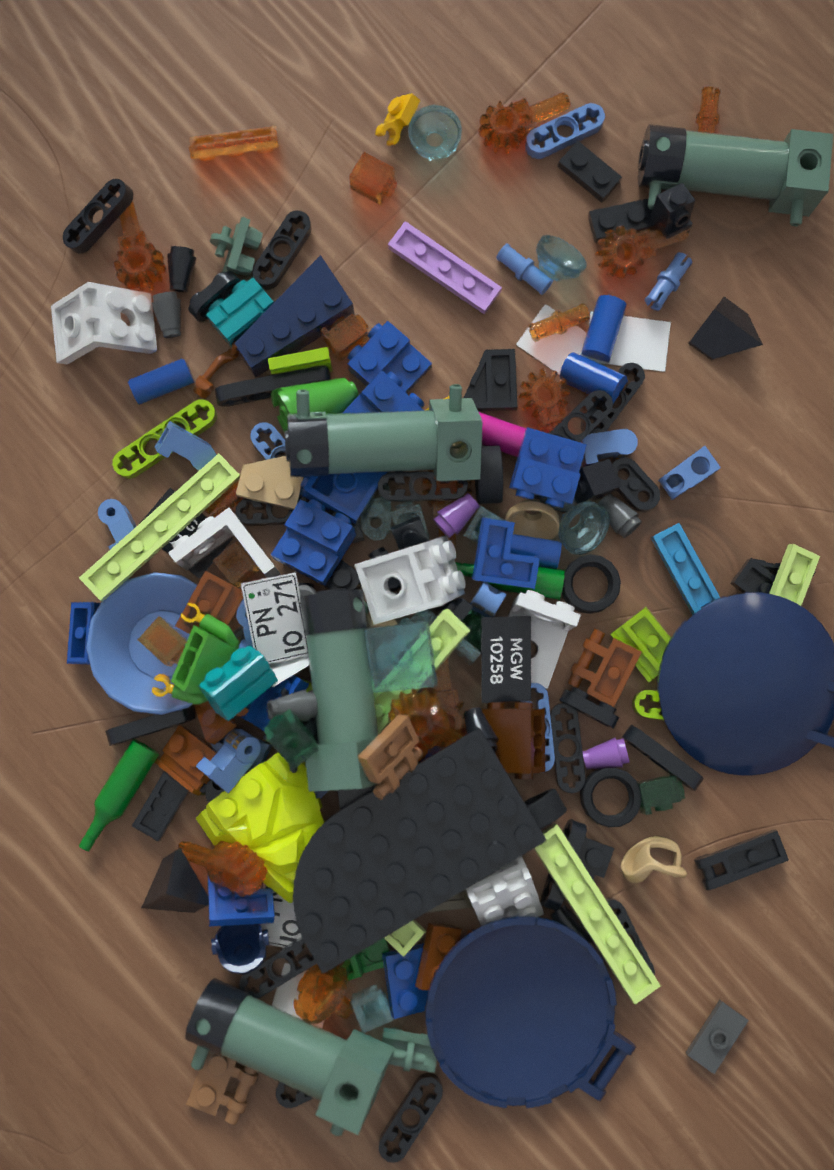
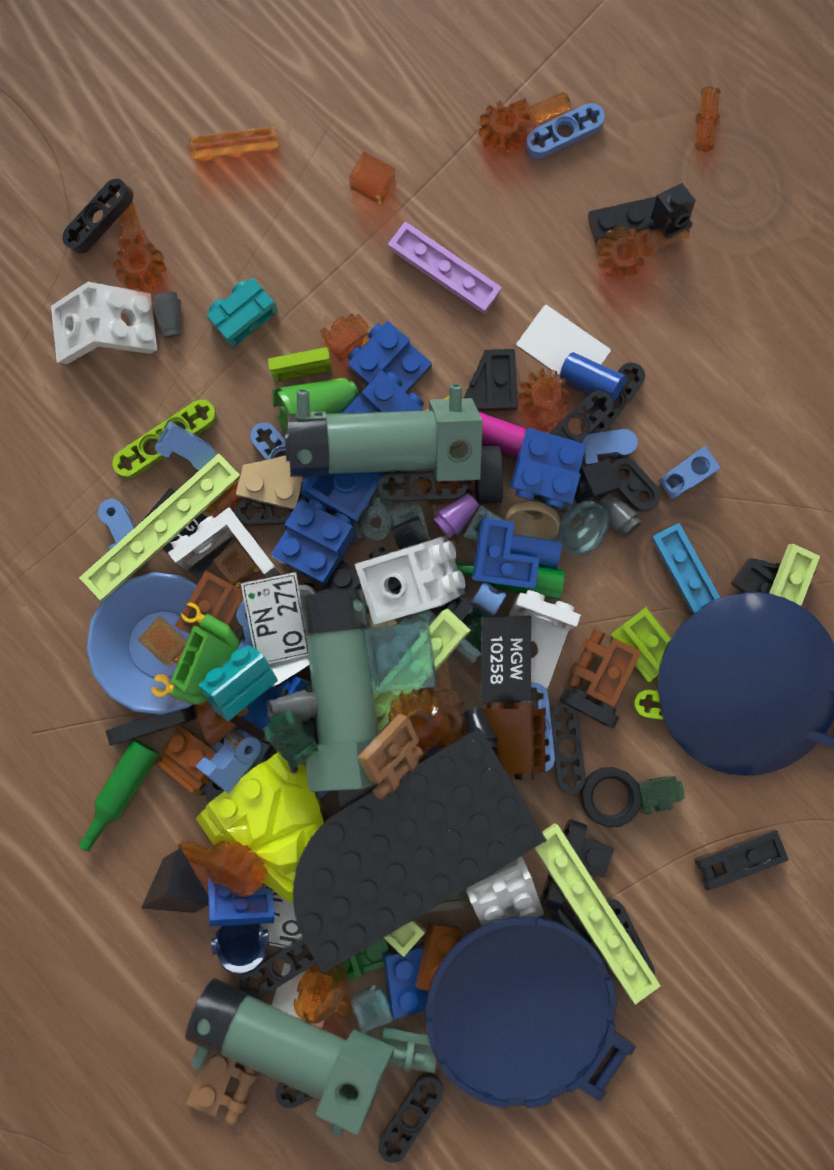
blue brick [67,602,101,665] -> none
blue brick [128,359,195,405] -> none
black plate [132,771,189,842] -> none
black cone [167,246,197,293] -> none
black plate [188,271,241,322] -> none
dark orange piece [193,341,239,399] -> none
sand green hips [210,216,263,276] -> none
black beam [215,366,332,407] -> none
dark blue wedge [235,255,355,378] -> none
black beam [252,210,312,290] -> none
yellow plate [375,93,421,146] -> none
clear light blue piece [408,105,462,160] -> none
medium blue pin [496,243,553,295] -> none
black tyre [524,789,567,829] -> none
clear orange pin [528,303,590,342] -> none
clear light blue piece [536,235,587,281] -> none
black plate [557,140,622,203] -> none
black tyre [562,554,621,614] -> none
blue brick [581,295,627,363] -> none
medium lavender cone [582,737,630,769] -> none
white sticker [585,311,671,372] -> none
tan piece [621,836,687,884] -> none
black beam [622,725,704,791] -> none
sand green piece [638,124,833,226] -> none
medium blue pin [644,252,692,311] -> none
dark grey plate [686,1000,749,1074] -> none
black slope [688,296,763,361] -> none

